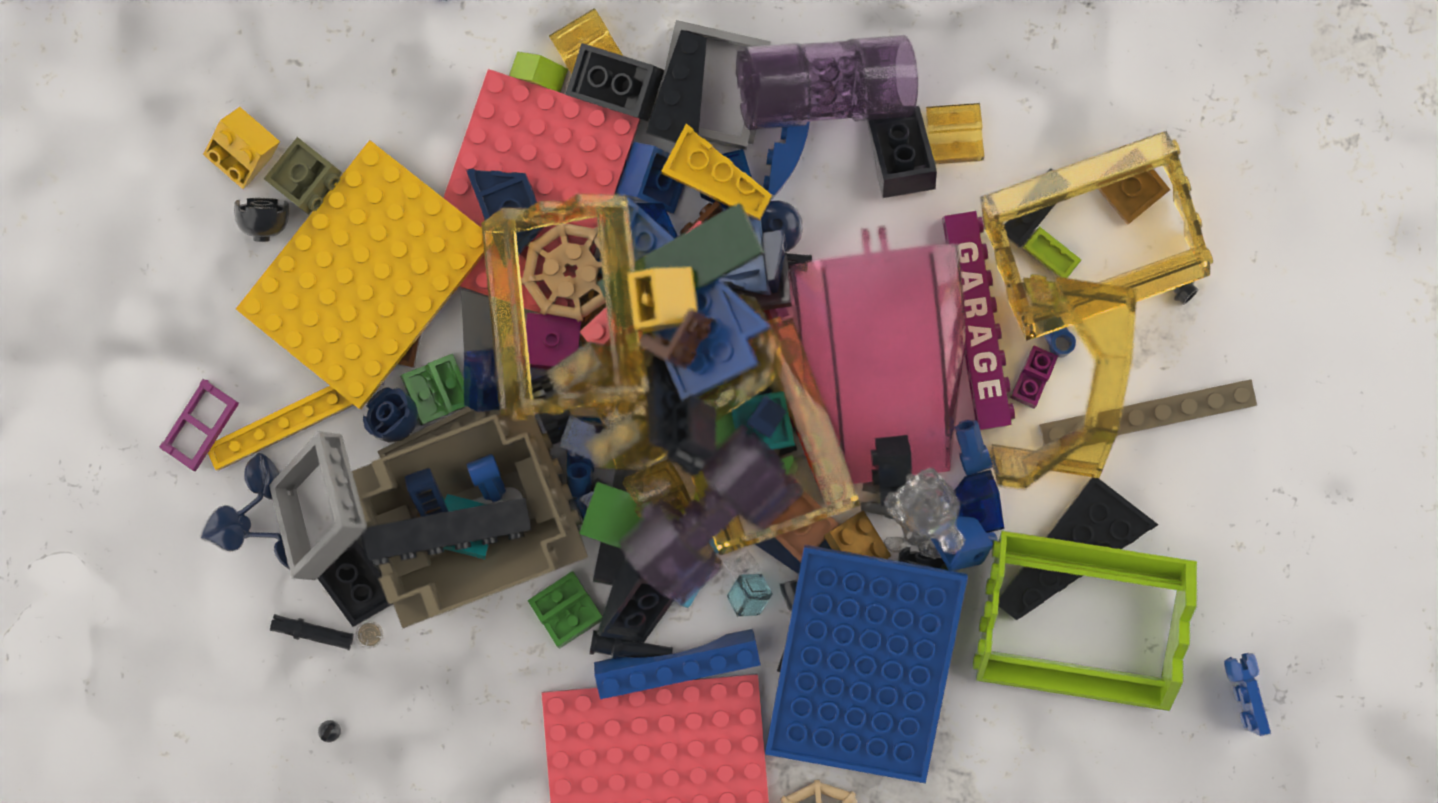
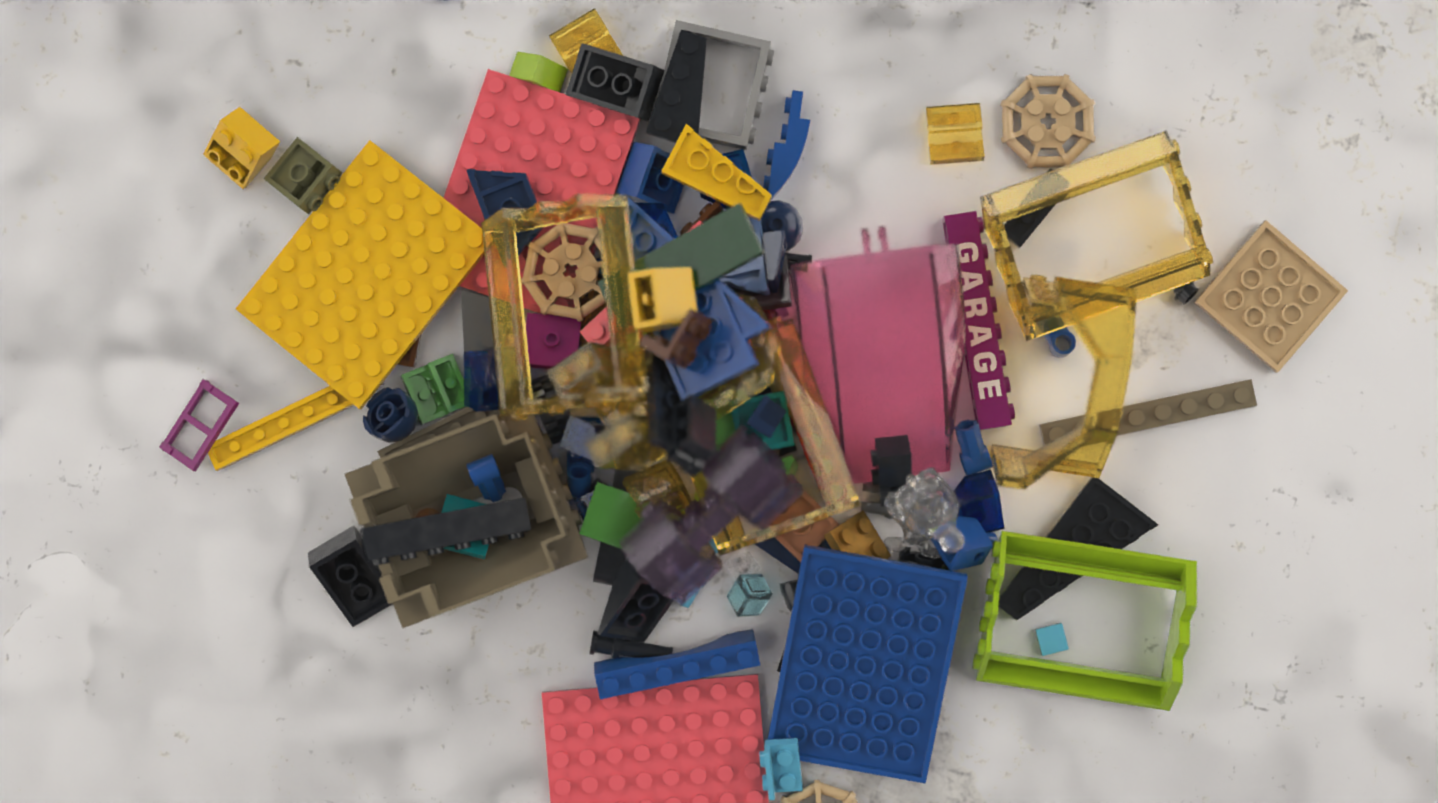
dark blue plant [201,453,290,570] -> none
black cylinder [234,198,289,242] -> none
light grey window [269,431,367,580] -> none
black pin [270,614,354,651] -> none
black hinge [318,720,341,742] -> none
clear tile [355,621,383,649] -> none
dark blue slope [405,468,449,517] -> none
bright green slope [527,571,603,649] -> none
clear purple cylinder [735,35,918,130] -> none
black slope [866,106,937,198] -> none
magenta slope [1010,345,1058,409] -> none
lime plate [1022,226,1081,282] -> none
pearl gold plate [1093,148,1171,225] -> none
blue plate [1224,653,1271,736] -> none
none -> medium azure bracket [759,738,803,800]
none -> tan plate [1000,74,1096,169]
none -> medium azure tile [1035,622,1069,656]
none -> tan plate [1194,220,1348,373]

